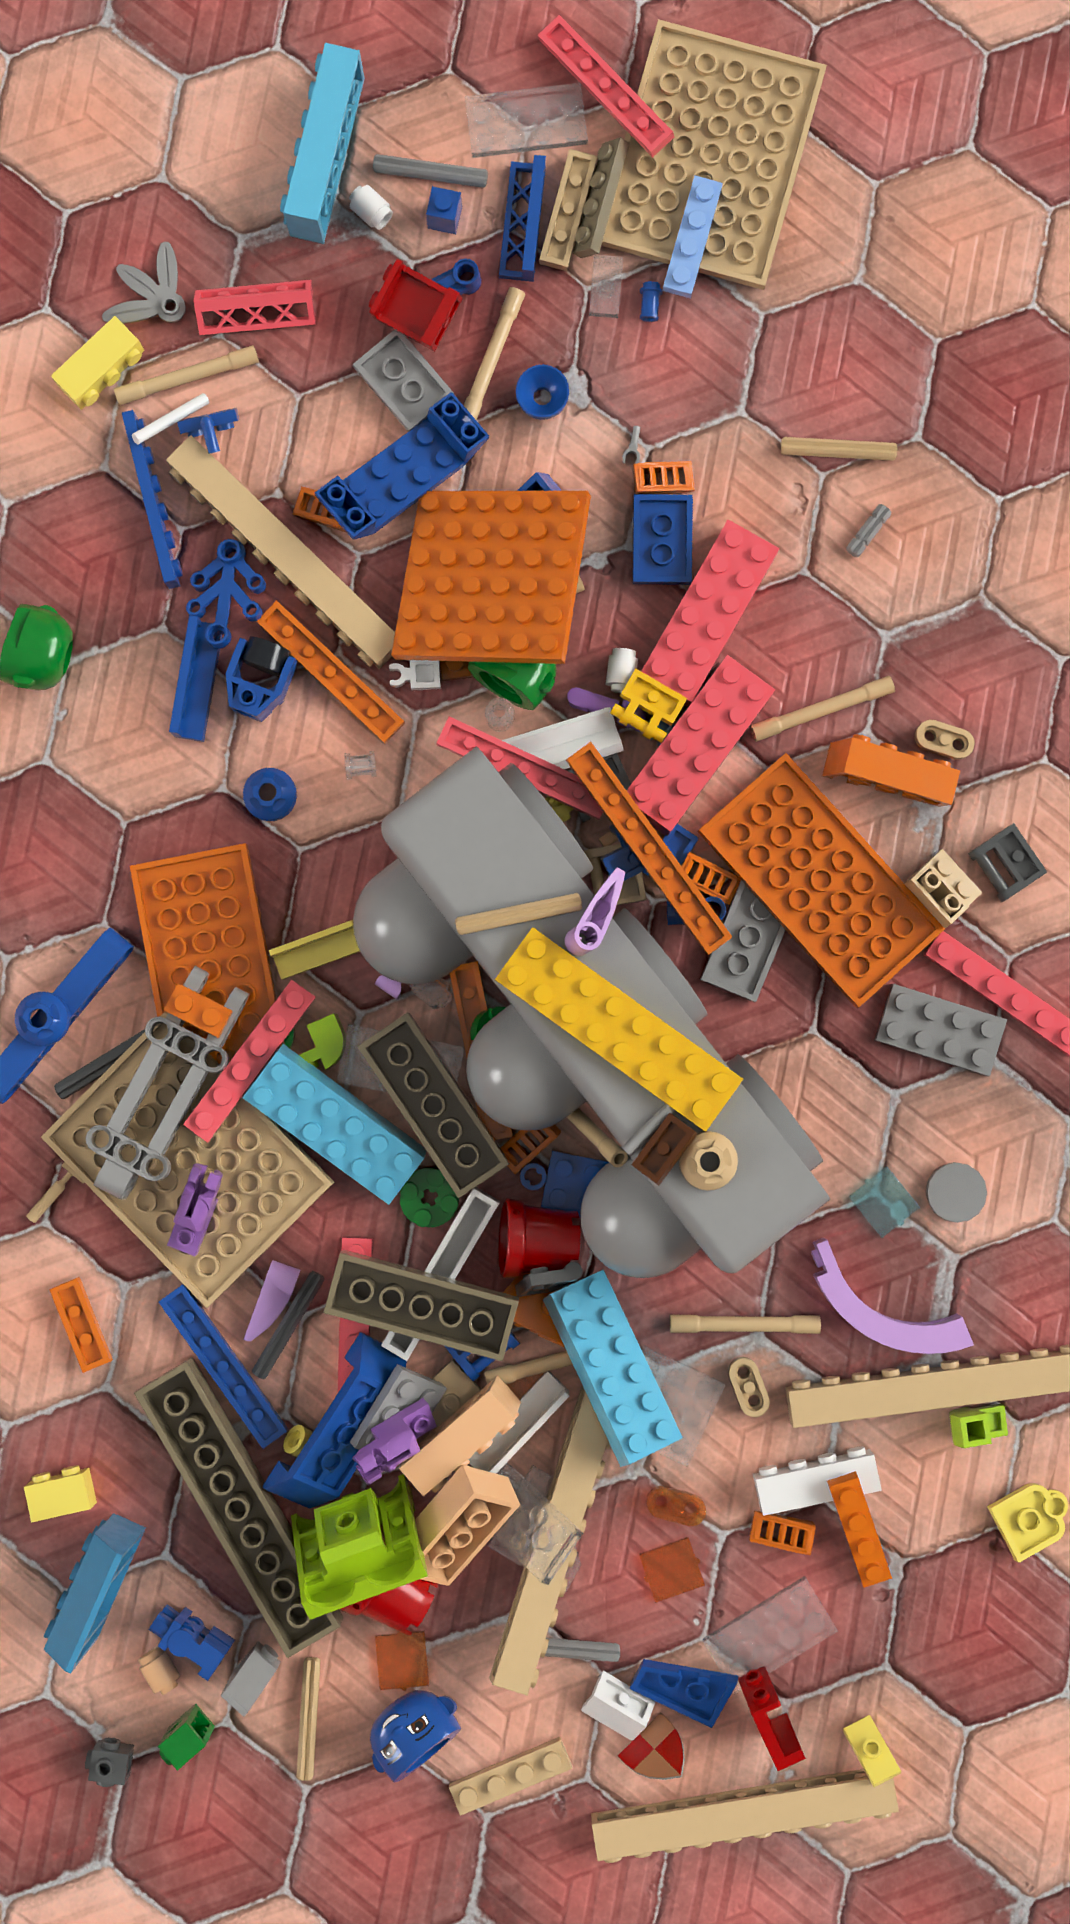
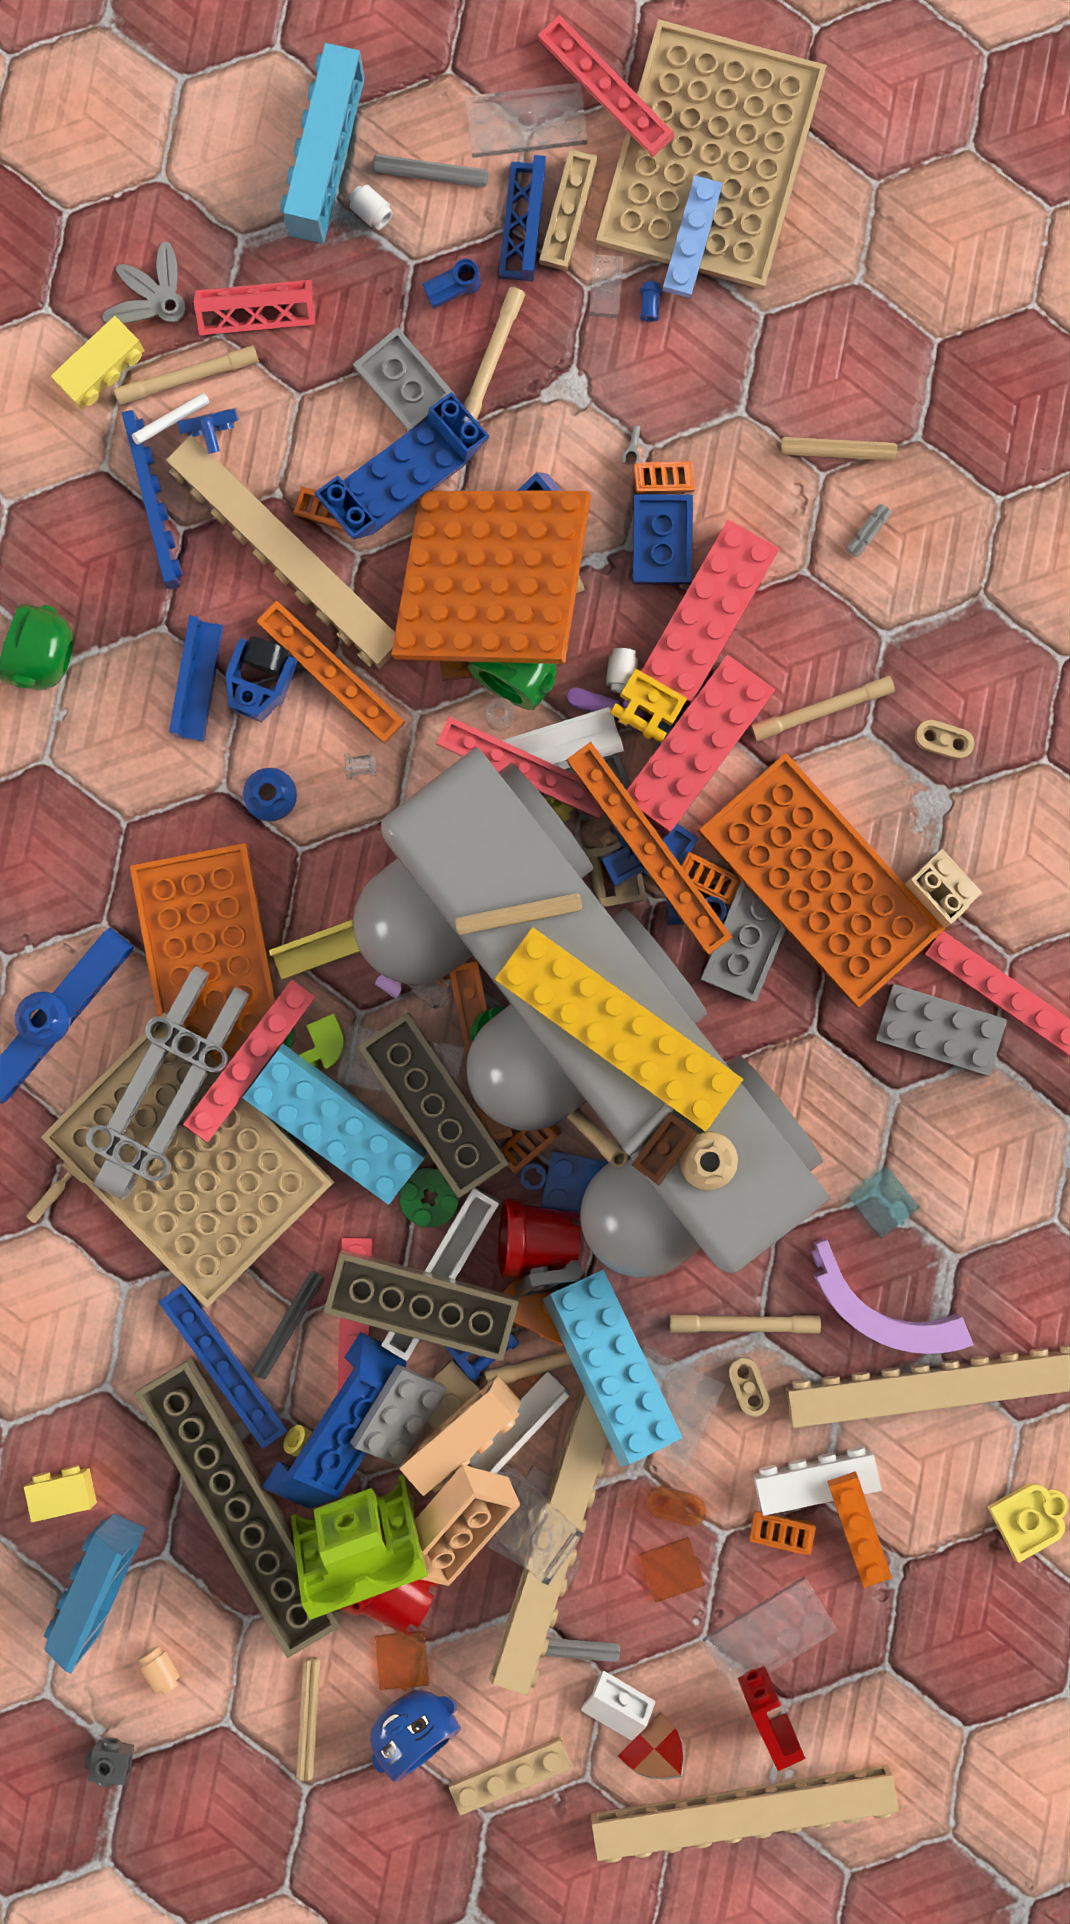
orange plate [49,1277,113,1373] -> none
dark grey axle [54,1029,145,1099] -> none
blue hips [148,1604,235,1681] -> none
green brick [158,1704,215,1771] -> none
orange plate [164,983,233,1038] -> none
medium lavender plate [167,1163,223,1257] -> none
blue plant [186,539,266,649] -> none
light grey slope [221,1642,281,1717] -> none
lavender piece [243,1260,301,1341] -> none
medium lavender plate [352,1398,437,1485] -> none
red panel [369,259,463,352] -> none
white plate [389,660,441,690] -> none
blue brick [426,186,462,235] -> none
blue piece [516,364,569,420] -> none
lavender piece [565,867,625,956] -> none
dark tan plate [573,137,629,258] -> none
blue wing [630,1659,738,1728] -> none
orange wedge [822,734,961,807] -> none
light yellow plate [843,1715,901,1787] -> none
light grey tile [926,1162,987,1223] -> none
lime brick [949,1404,1008,1448] -> none
dark grey plate [968,823,1047,903] -> none

